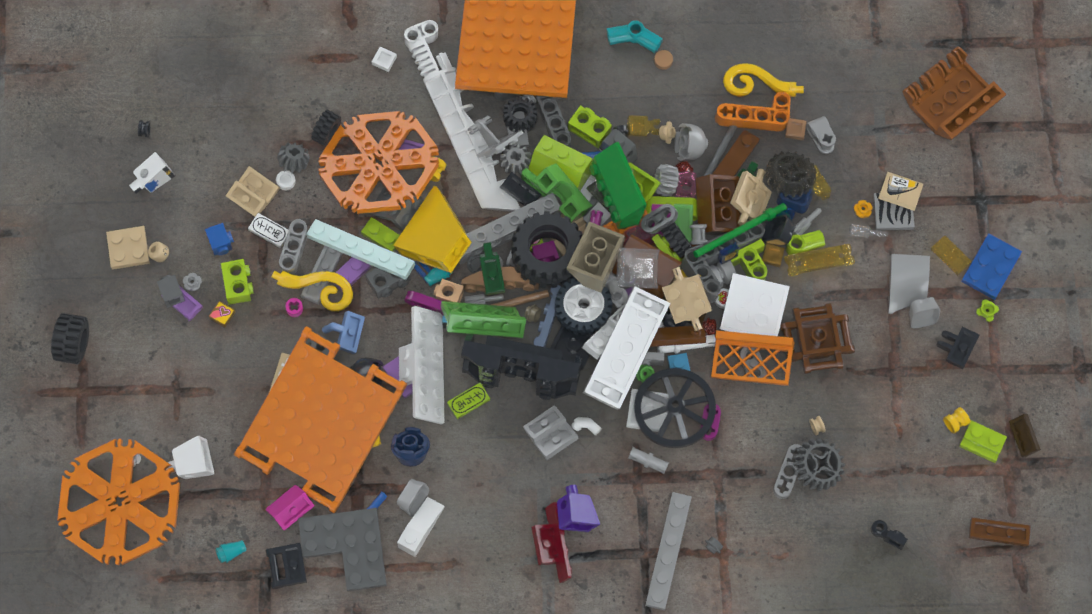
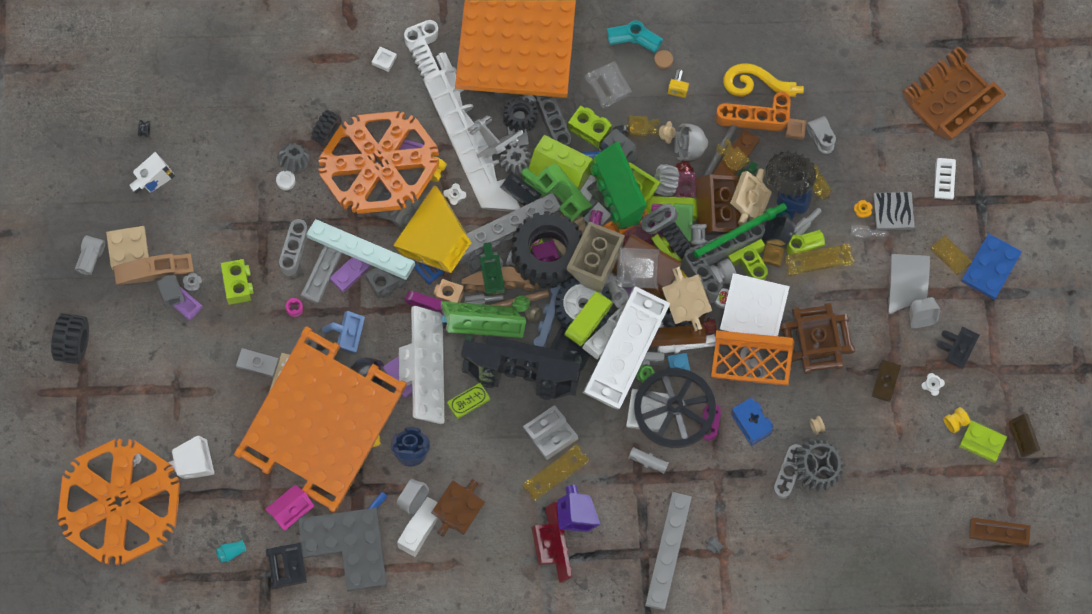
tan piece [148,242,169,262] -> none
blue brick [205,223,234,256] -> none
tile [209,301,236,328] -> none
tan slope [226,166,280,217] -> none
white tile [248,213,288,248] -> none
yellow plant [271,271,353,311] -> none
lime plate [361,217,400,252] -> none
teal cone [424,267,453,287] -> none
white arm [572,417,602,435] -> none
tile [718,243,739,265] -> none
black plate [871,520,908,550] -> none
tan slope [878,172,923,211] -> none
lime plate [976,300,999,322] -> none
none -> light grey piece [75,235,105,275]
none -> medium nougat slope [113,253,194,285]
none -> light grey plate [236,348,279,378]
none -> reddish brown plate [431,479,485,537]
none -> white plate [444,183,466,205]
none -> bright green plate [512,295,530,312]
none -> clear yellow plate [522,444,590,501]
none -> lime beam [565,291,613,346]
none -> clear plate [585,61,632,109]
none -> yellow piece [668,69,689,98]
none -> clear yellow plate [716,138,750,174]
none -> blue brick [731,398,773,446]
none -> dark brown plate [872,360,901,402]
none -> white plate [922,373,945,396]
none -> white slope [934,158,956,200]

